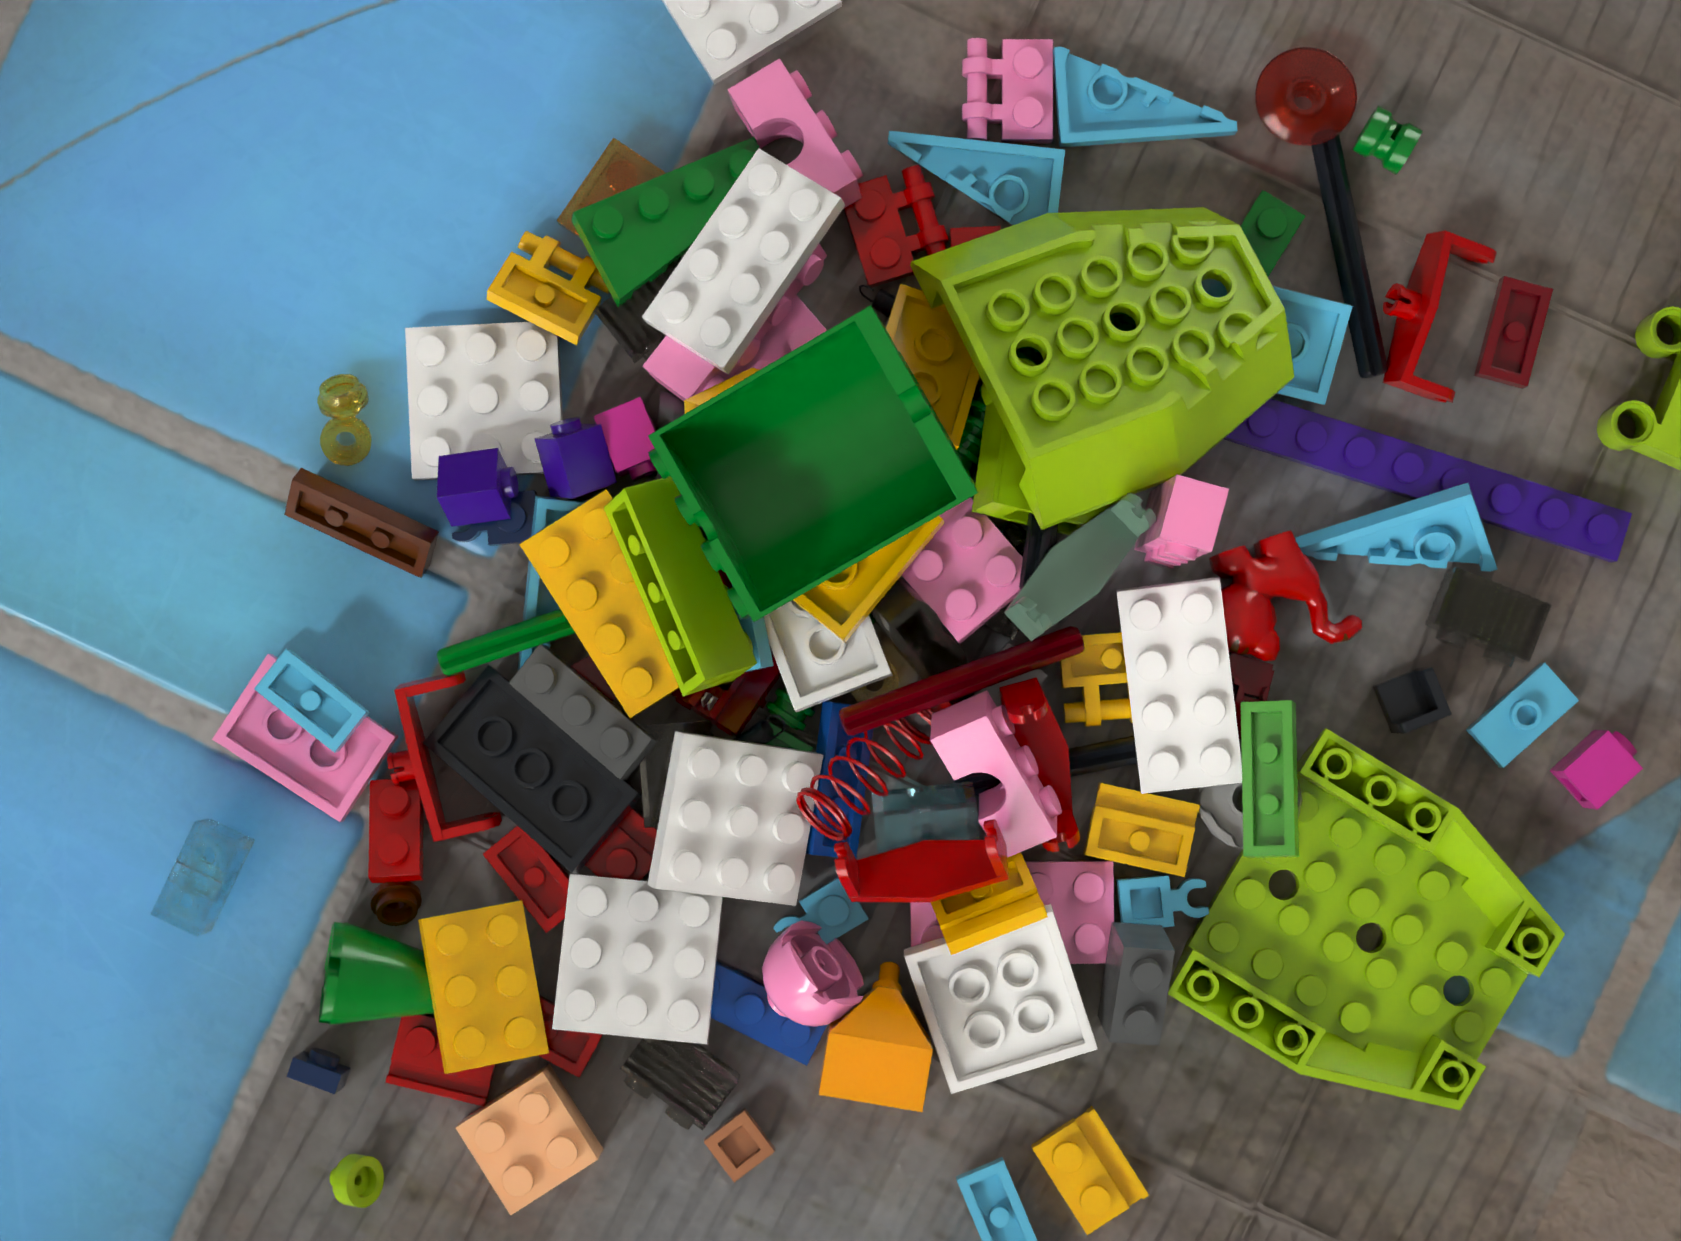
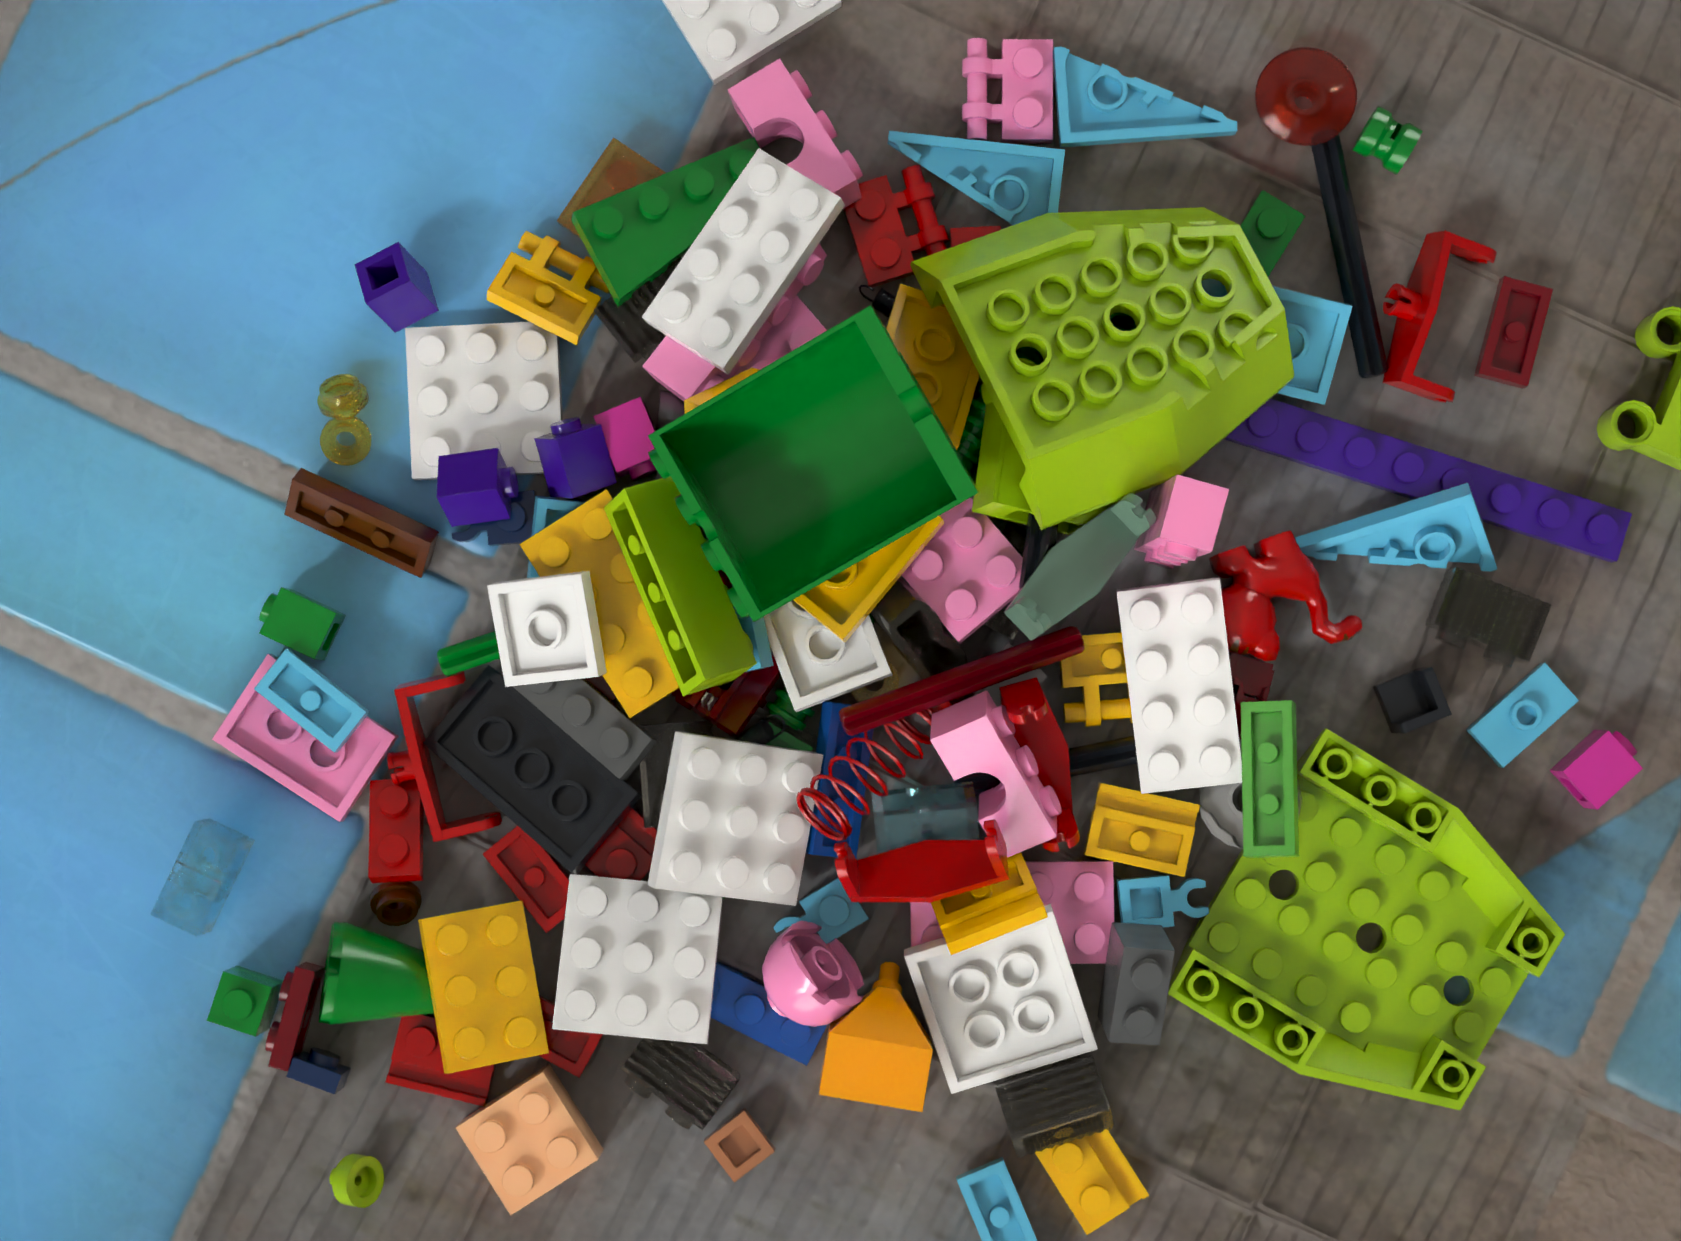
none -> green brick [207,965,283,1037]
none -> green brick [259,587,346,660]
none -> dark red plate [265,962,325,1072]
none -> dark purple brick [354,242,439,333]
none -> white plate [487,571,607,687]
none -> clear smoke brick [994,1055,1115,1158]

